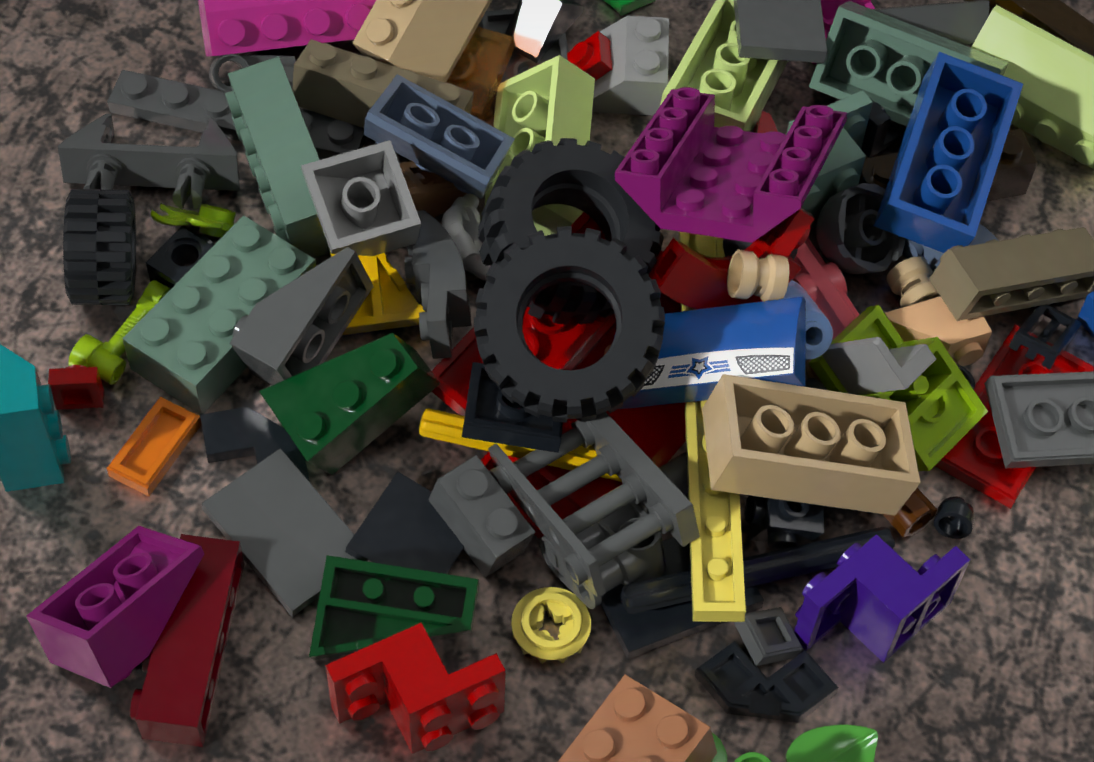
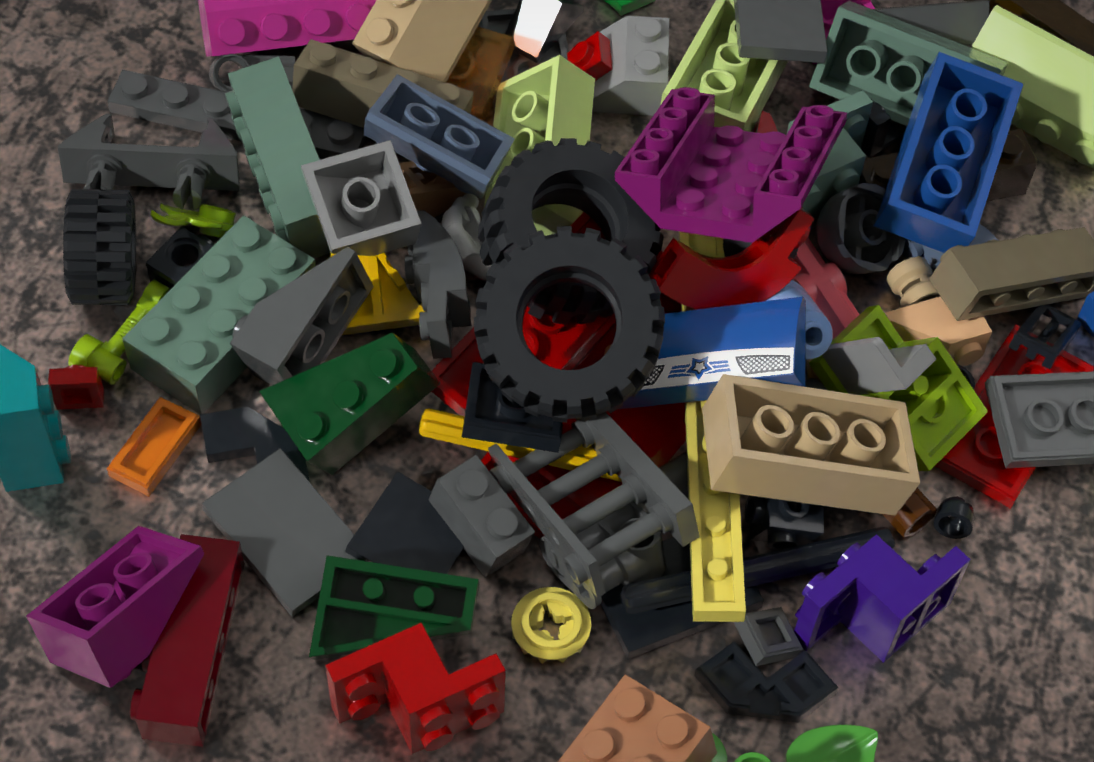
tan wheel [727,250,790,301] -> none

